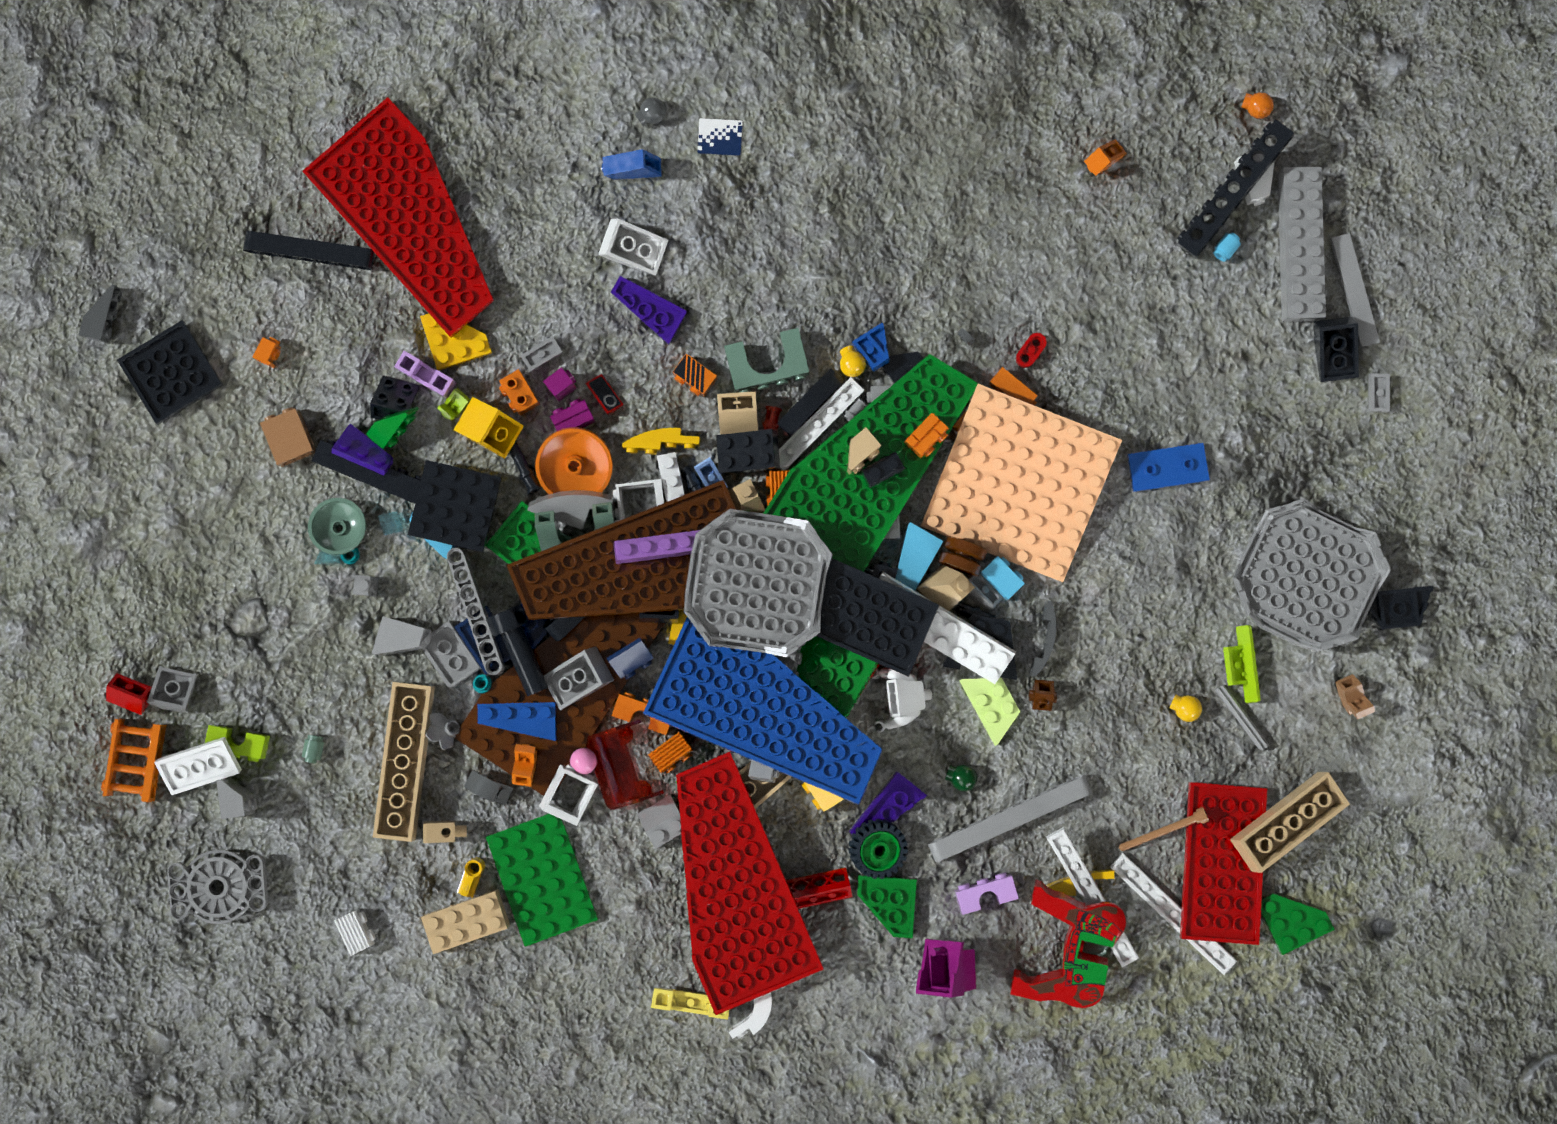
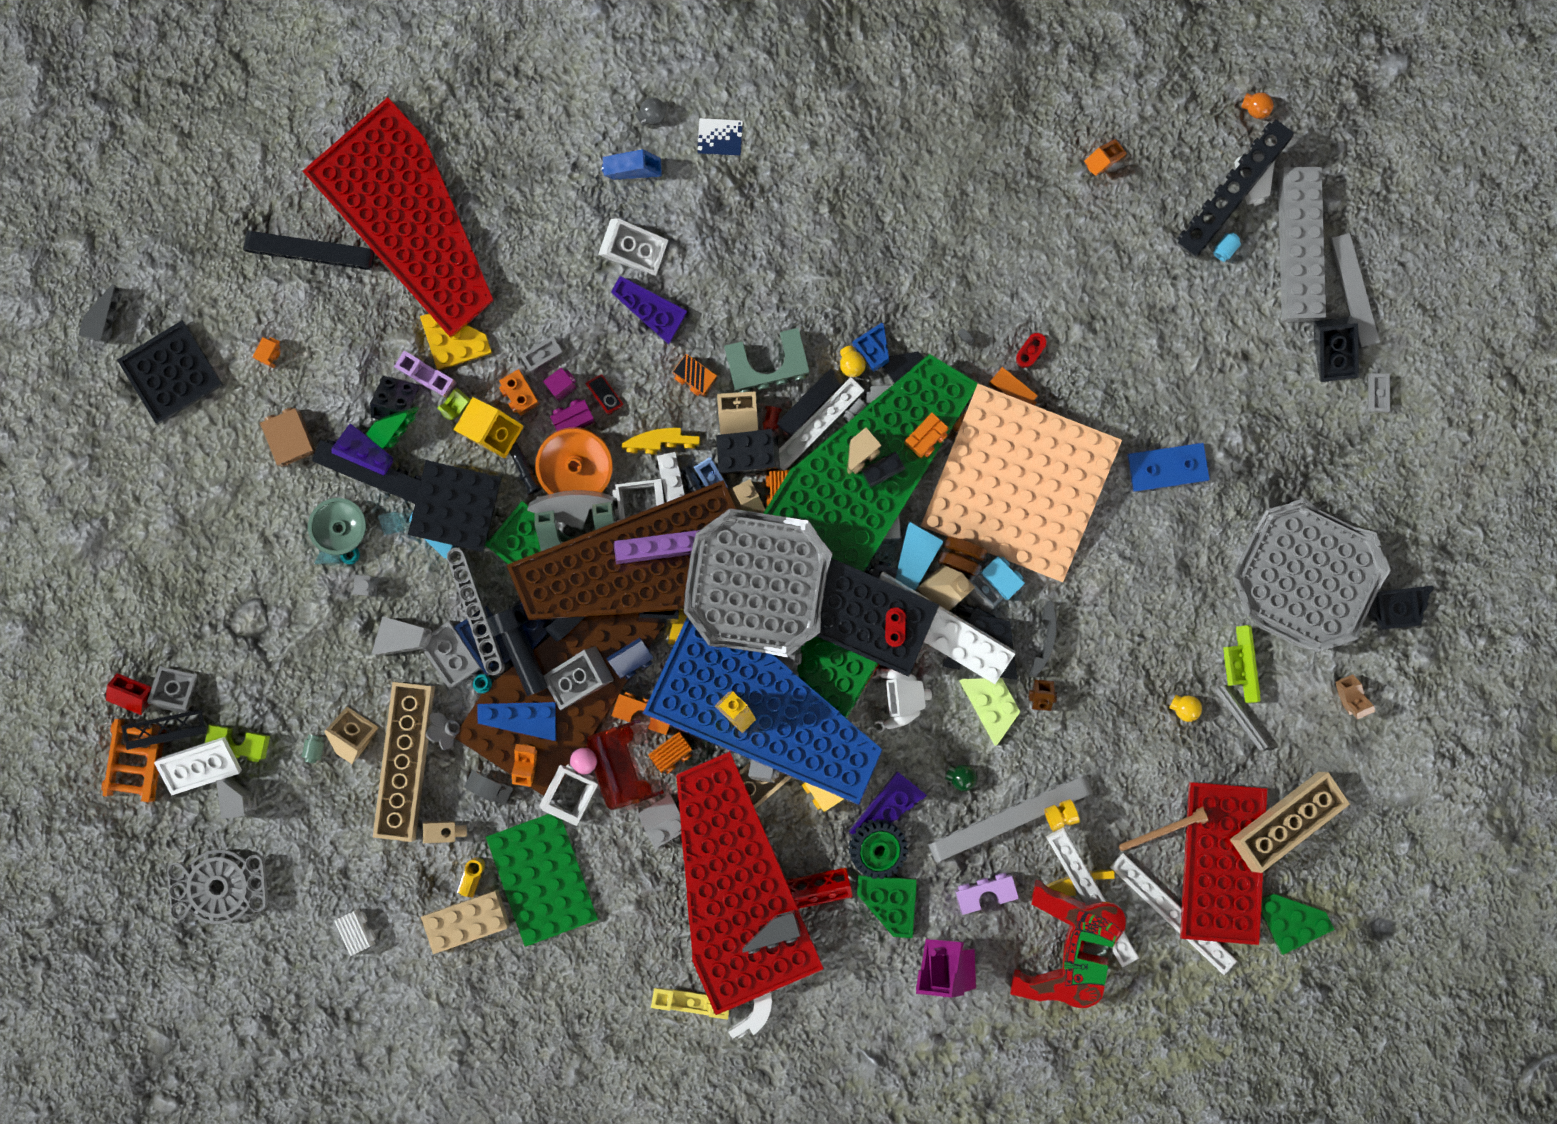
none -> black fence [121,709,207,750]
none -> tan slope [325,707,379,764]
none -> yellow slope [715,691,756,733]
none -> dark grey slope [742,910,801,954]
none -> red plate [885,607,906,647]
none -> yellow wheel [1044,799,1080,832]

